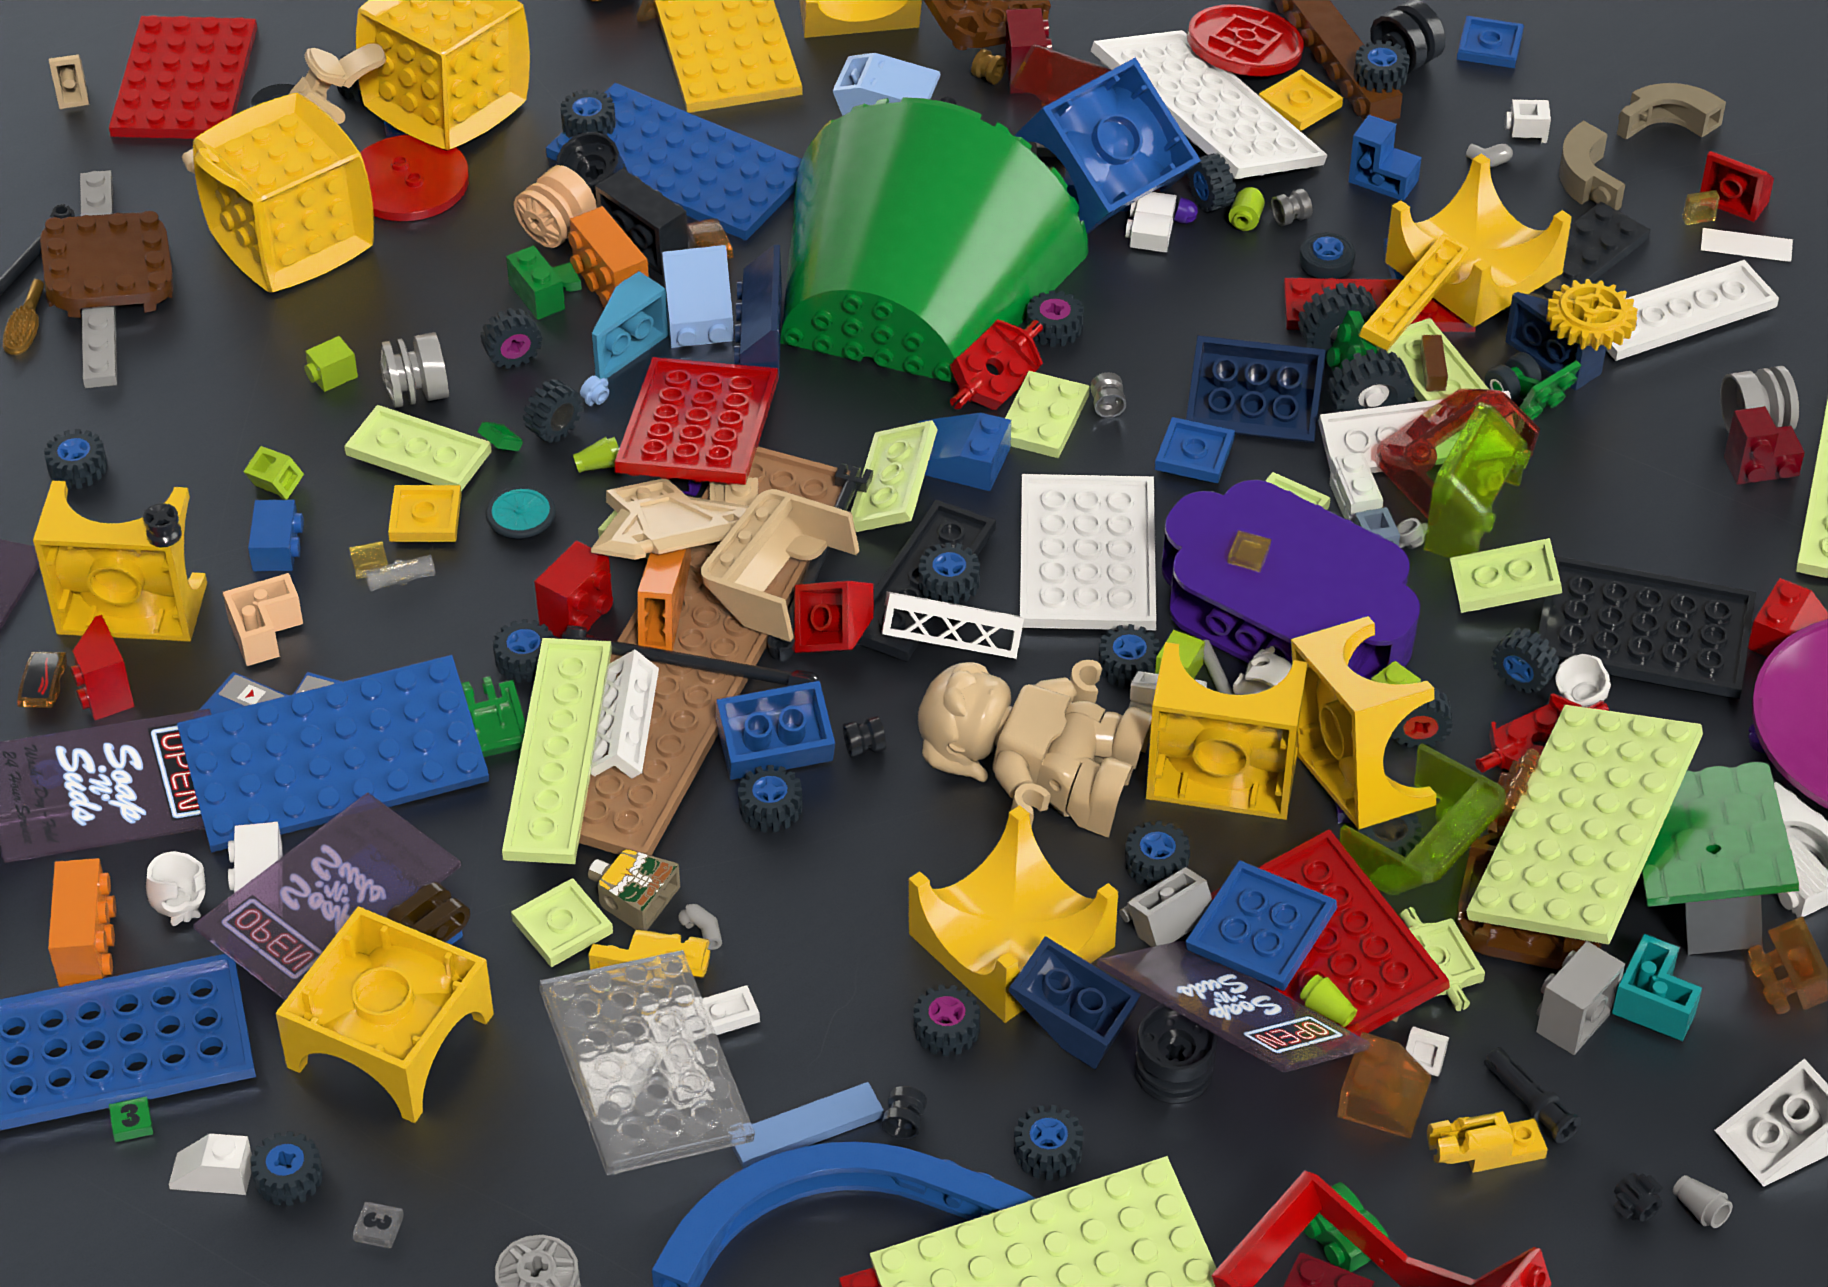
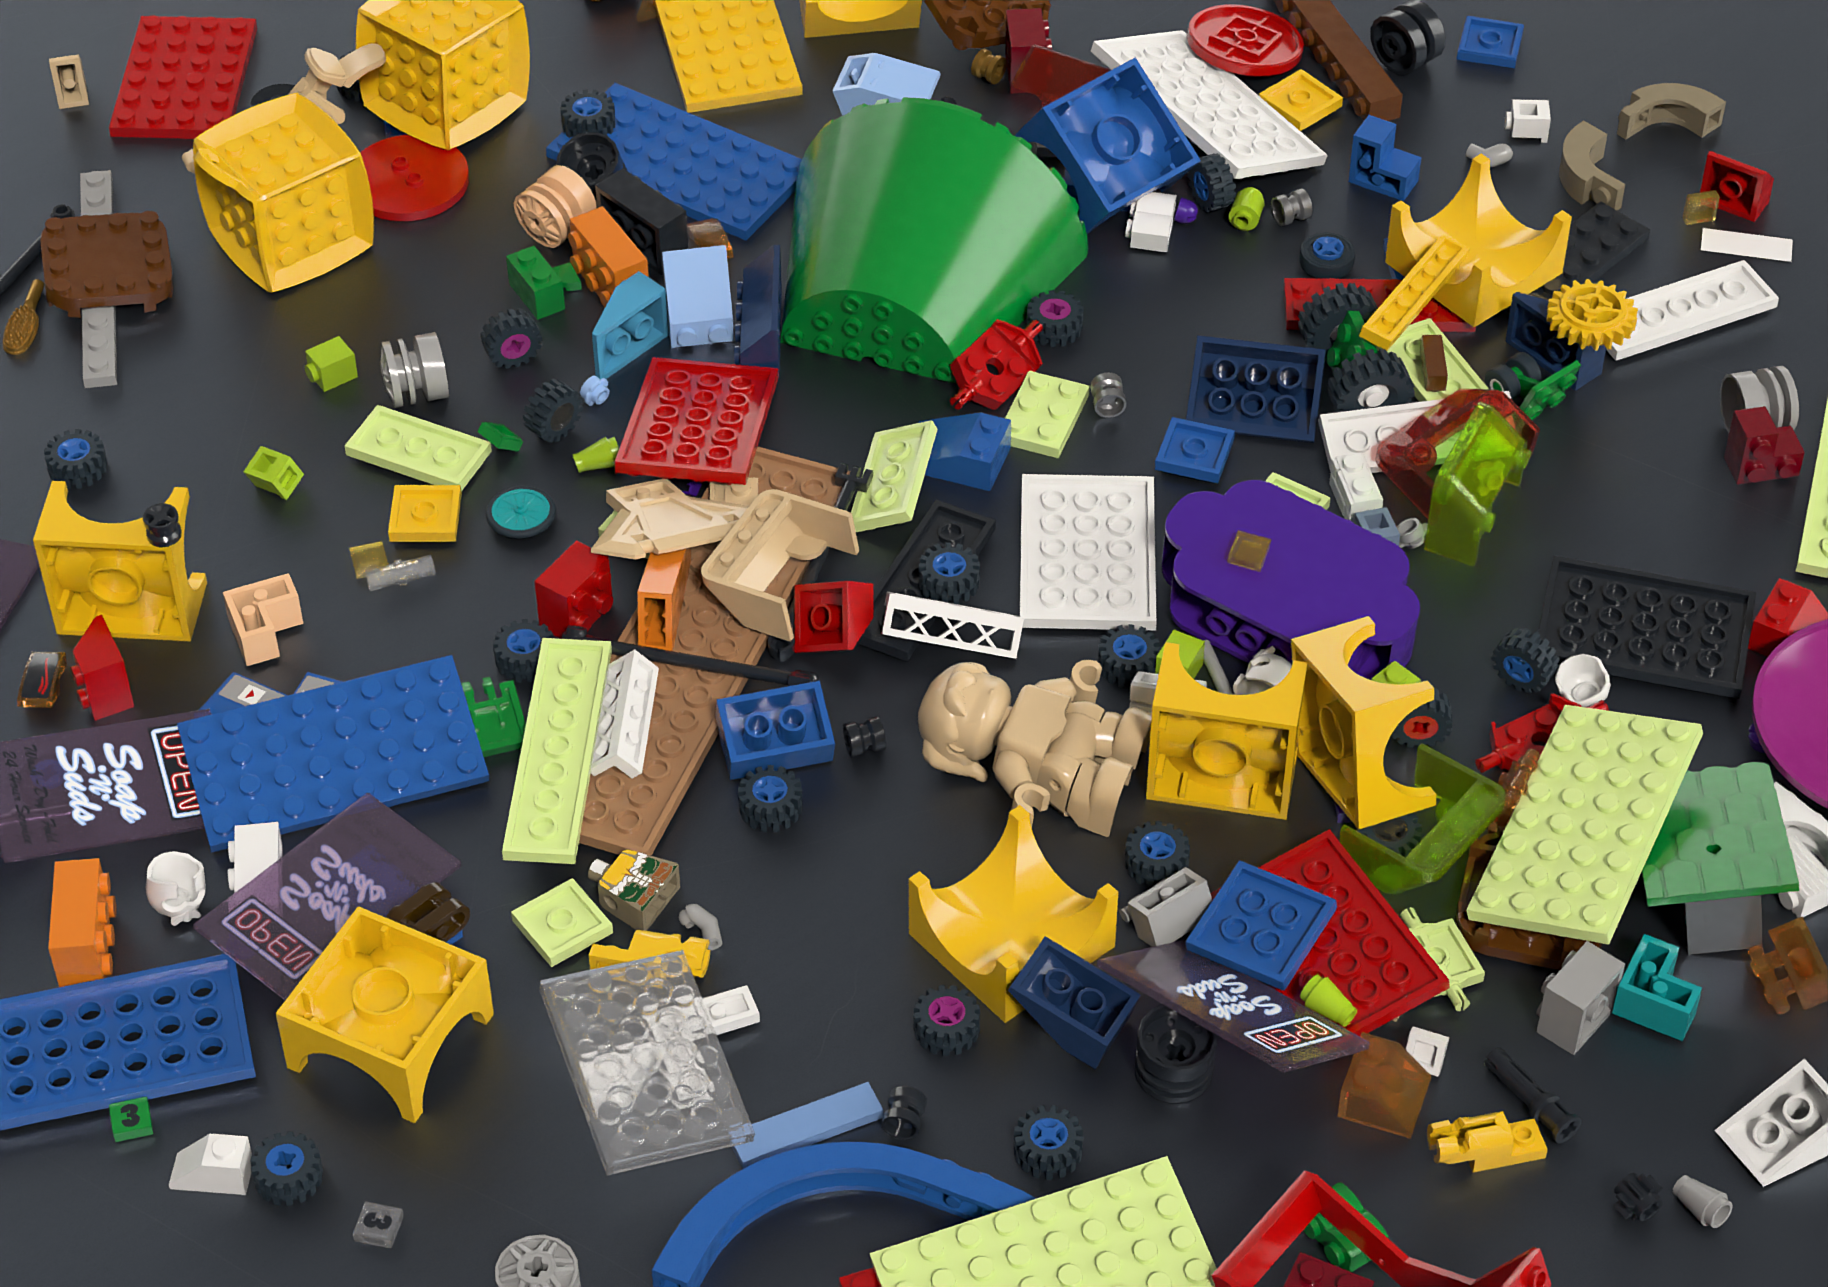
blue brick [248,500,304,571] -> none
black wheel [1354,40,1409,93] -> none
yellowish green plate [1450,538,1562,613] -> none

